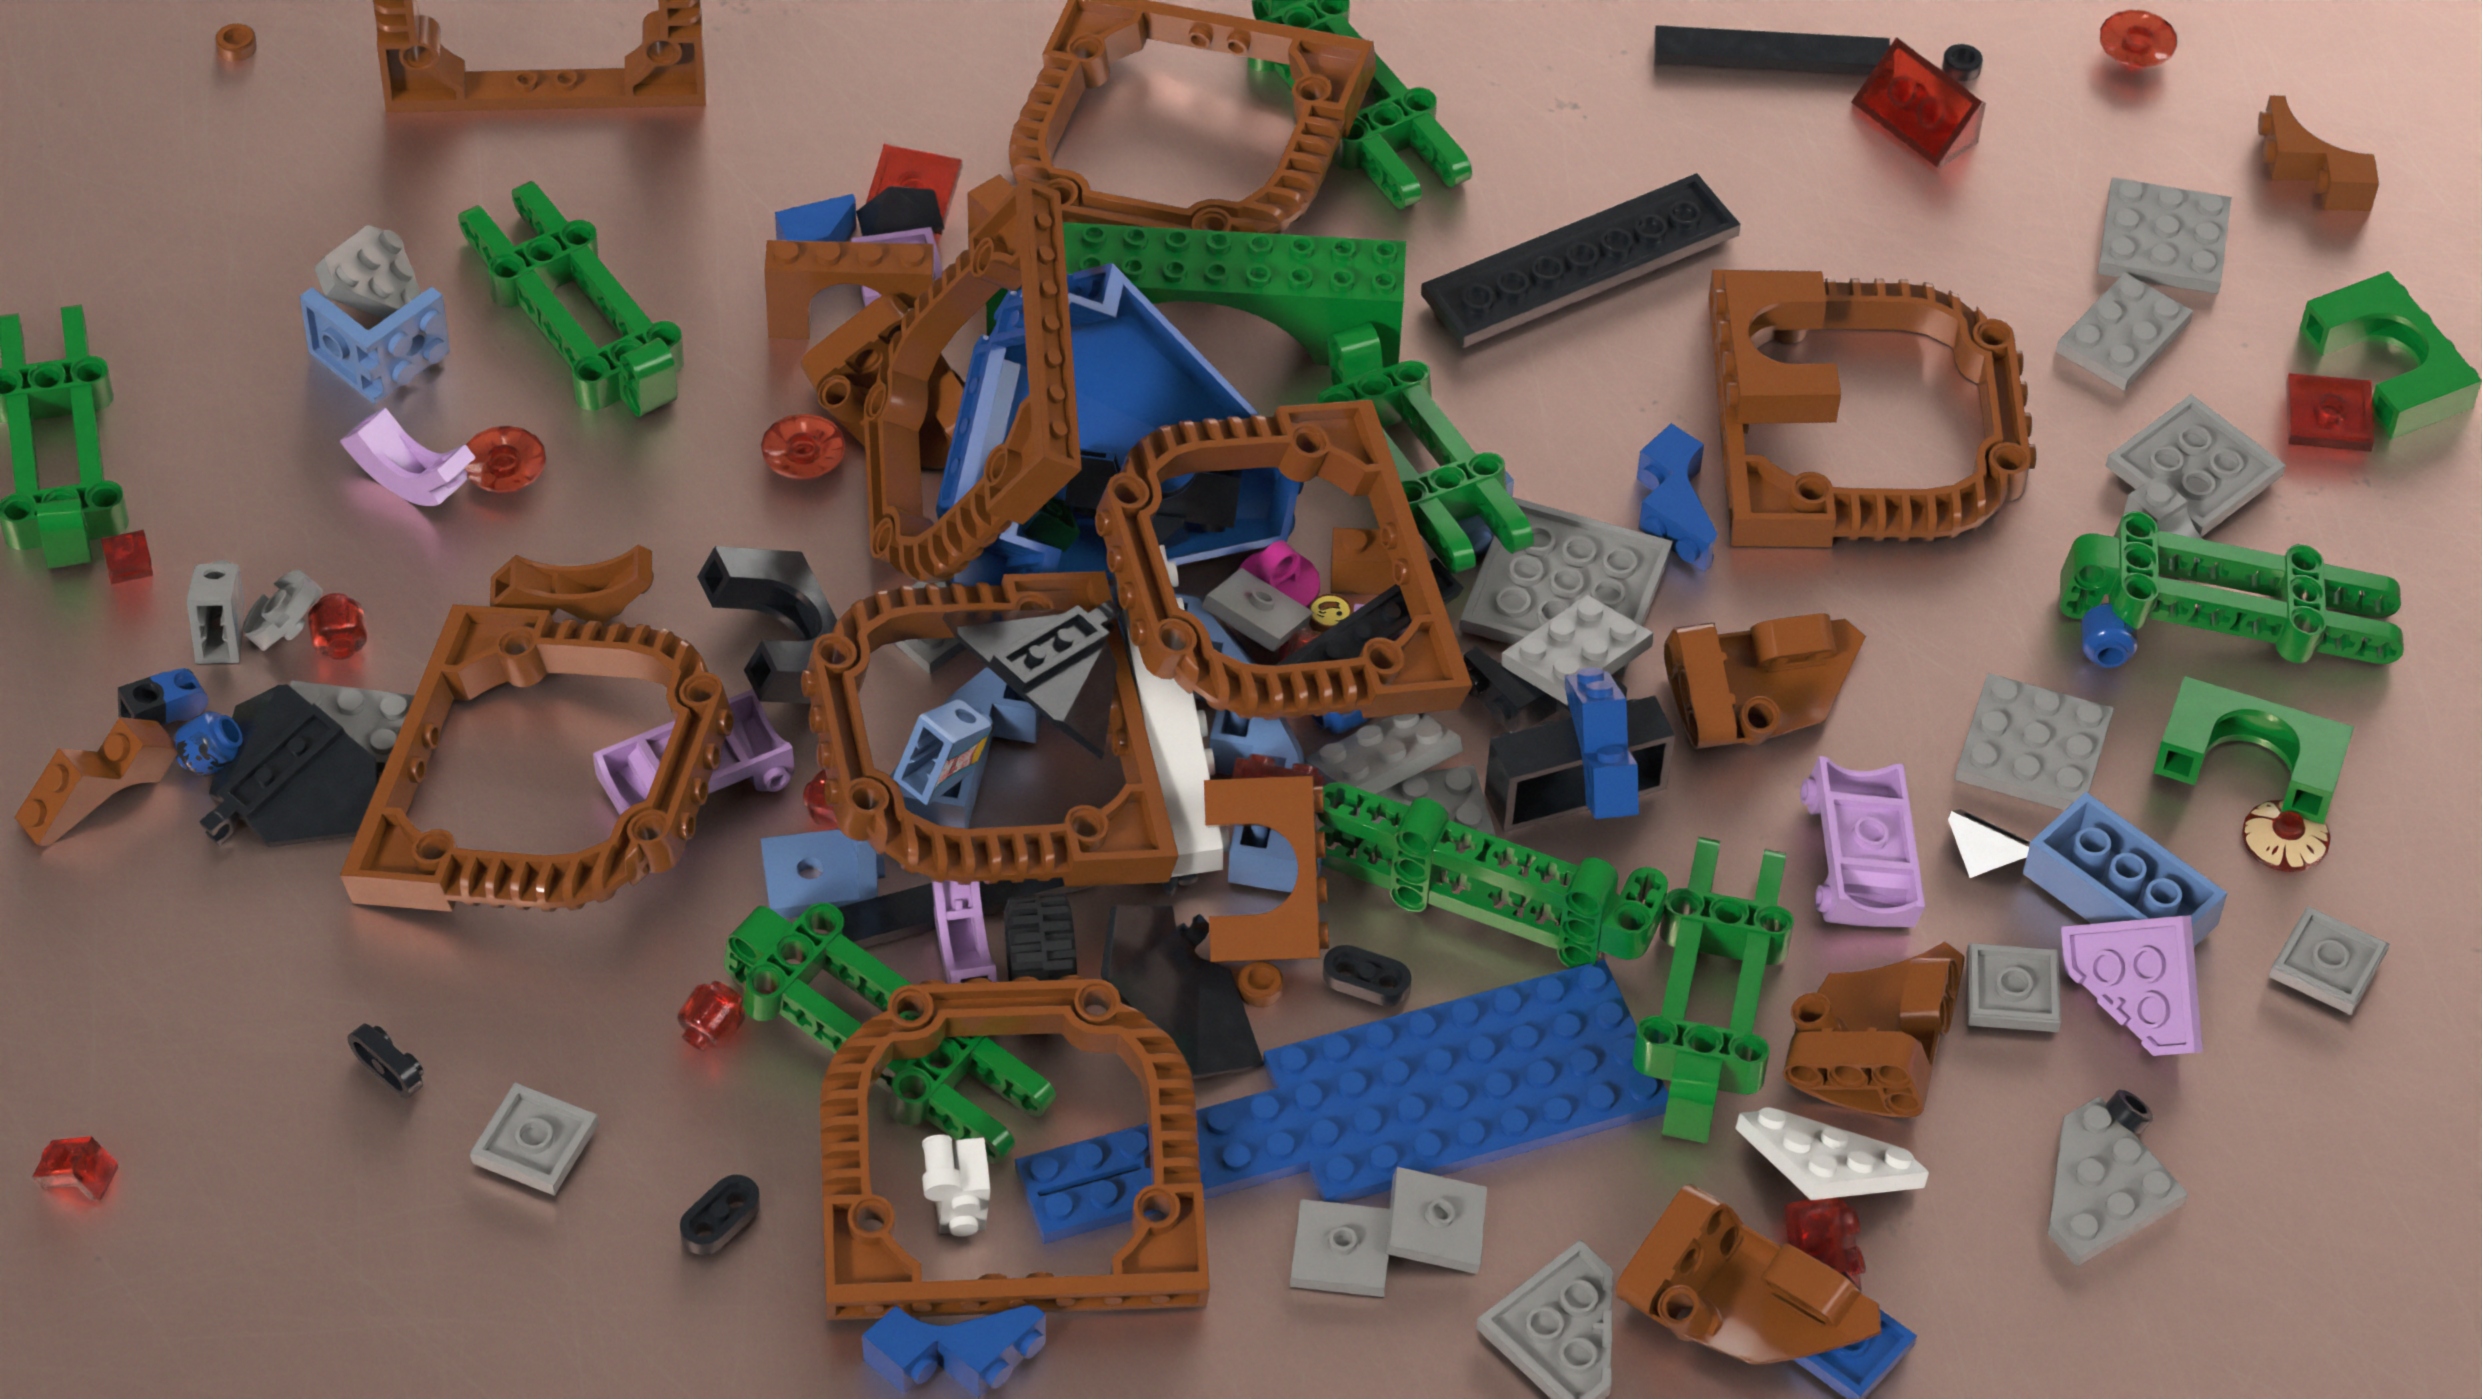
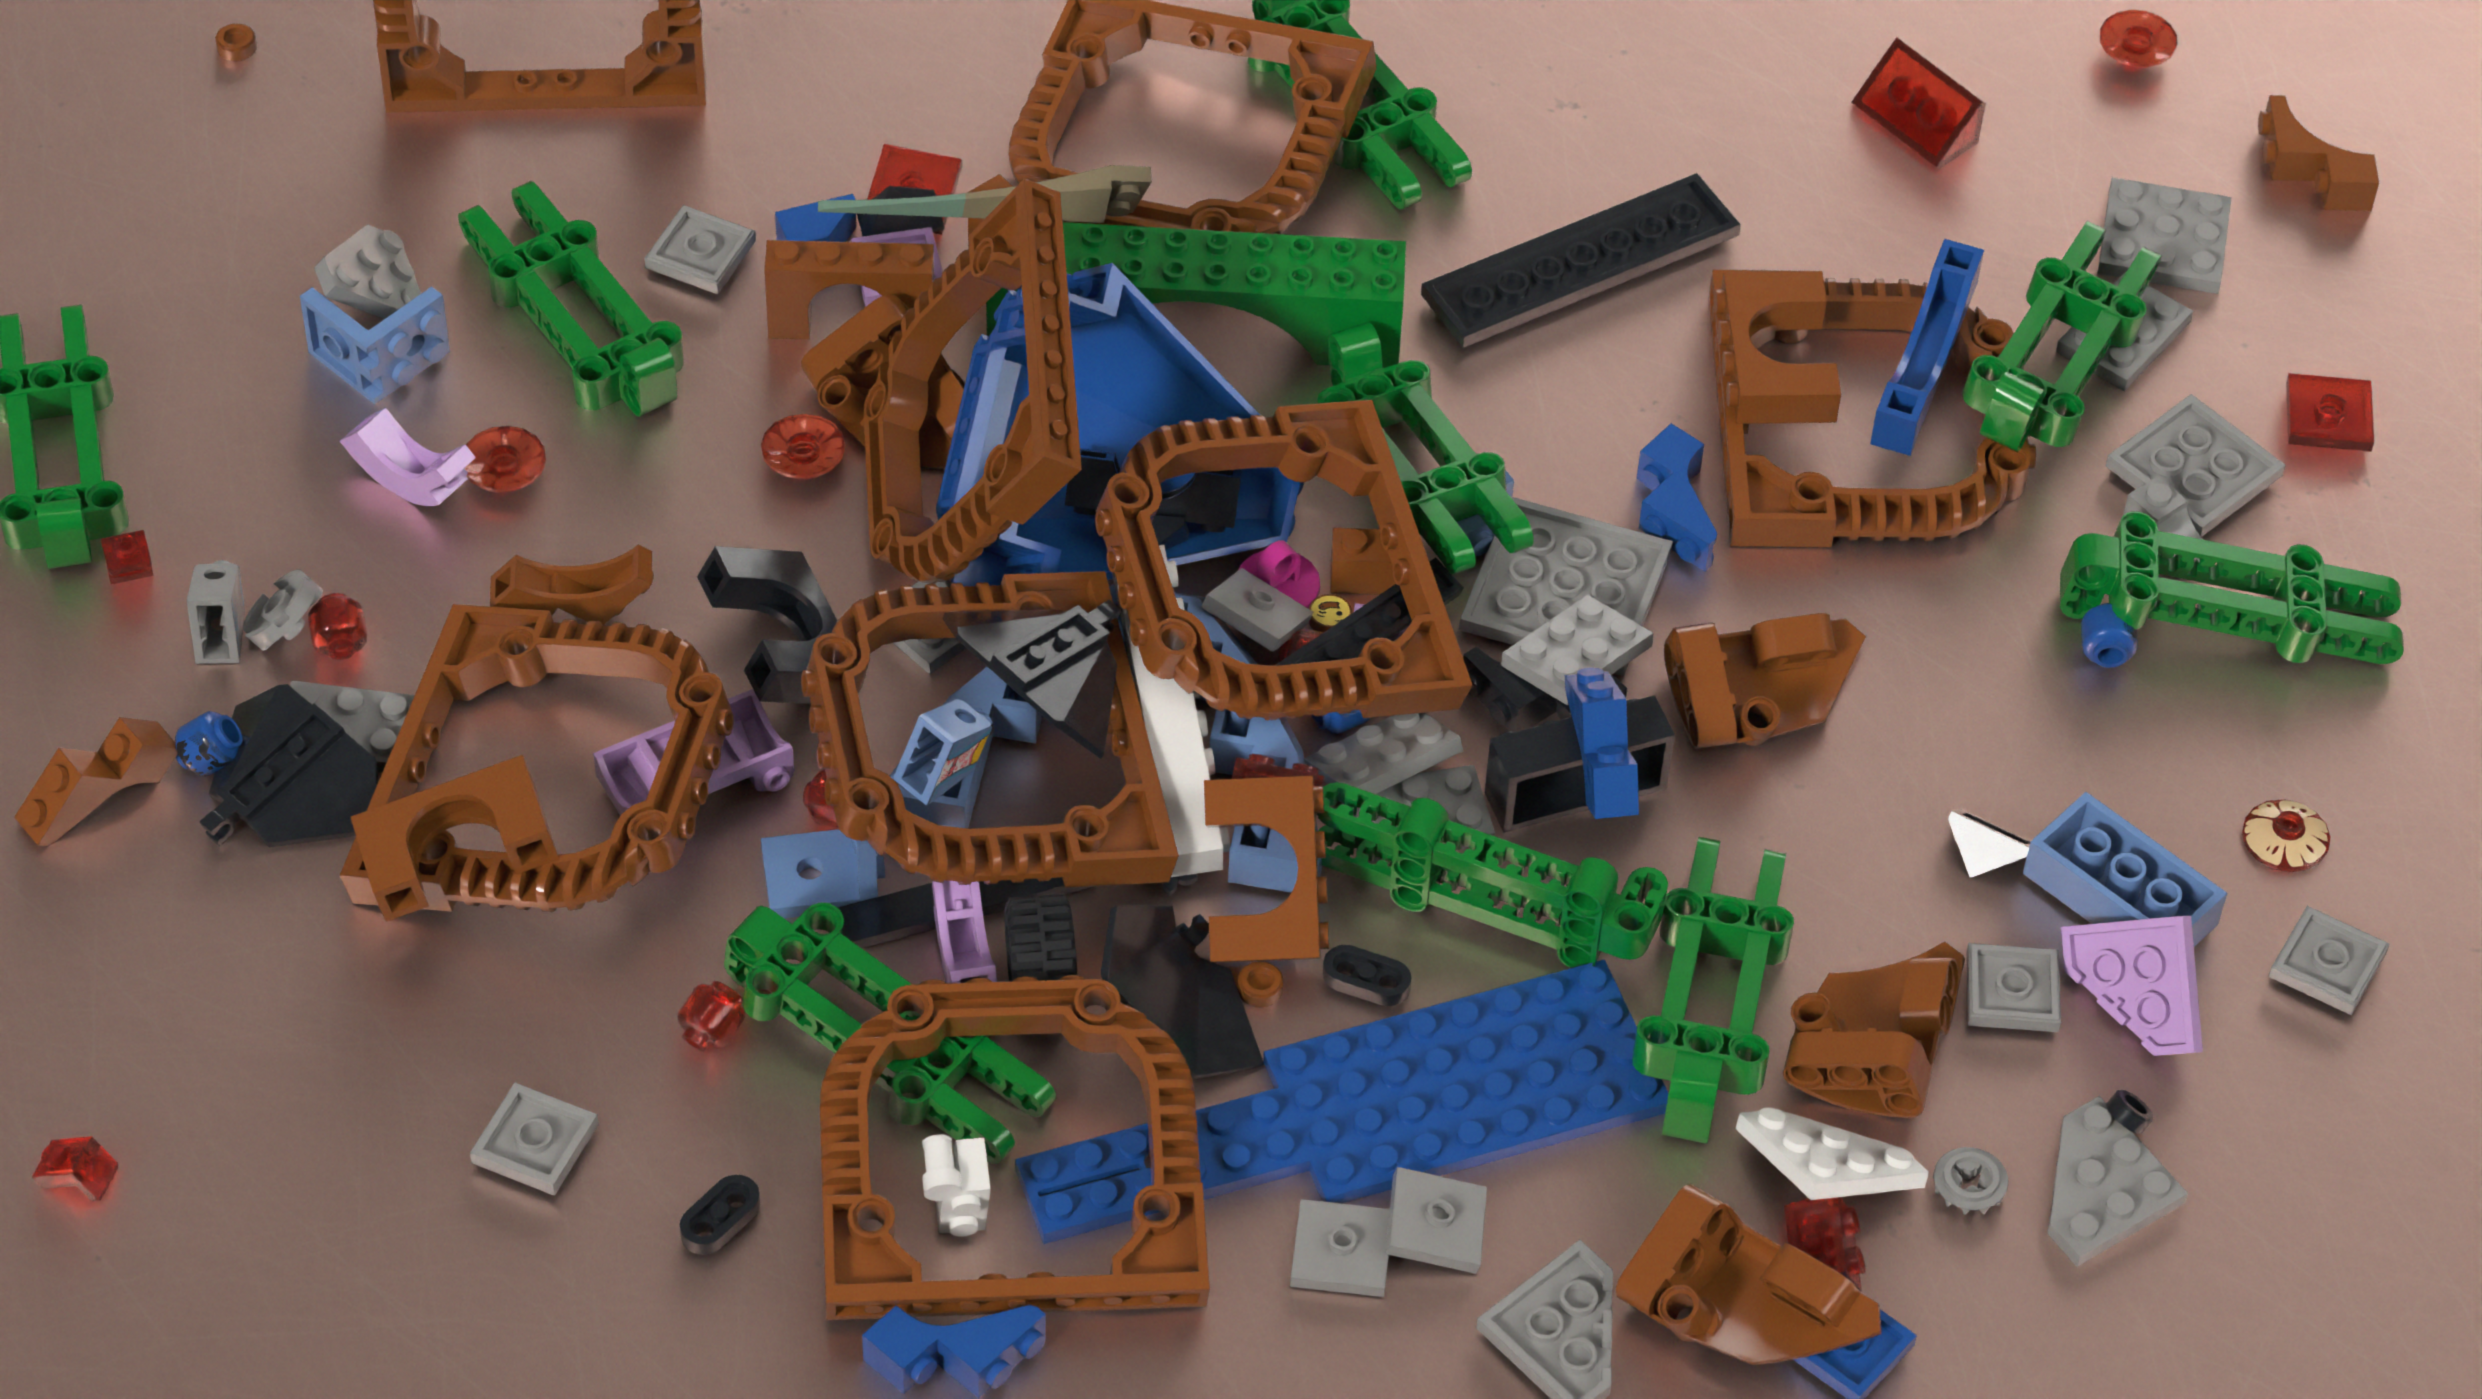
leg [118,668,208,726] -> none
black plate [347,1023,424,1099] -> none
dark green piece [1021,495,1081,552] -> none
black tile [1654,25,1891,75] -> none
lavender piece [1800,756,1925,928] -> none
black tile [1942,44,1983,81] -> none
light grey plate [1954,673,2114,811] -> none
green arch [2153,676,2354,825] -> none
green arch [2300,271,2482,440] -> none
none -> dark orange arch [351,755,559,922]
none -> light grey plate [644,205,756,294]
none -> dark tan plate [818,165,1152,223]
none -> blue arch [1870,239,1984,456]
none -> light grey gear [1933,1147,2008,1215]
none -> green beam [1962,221,2162,452]

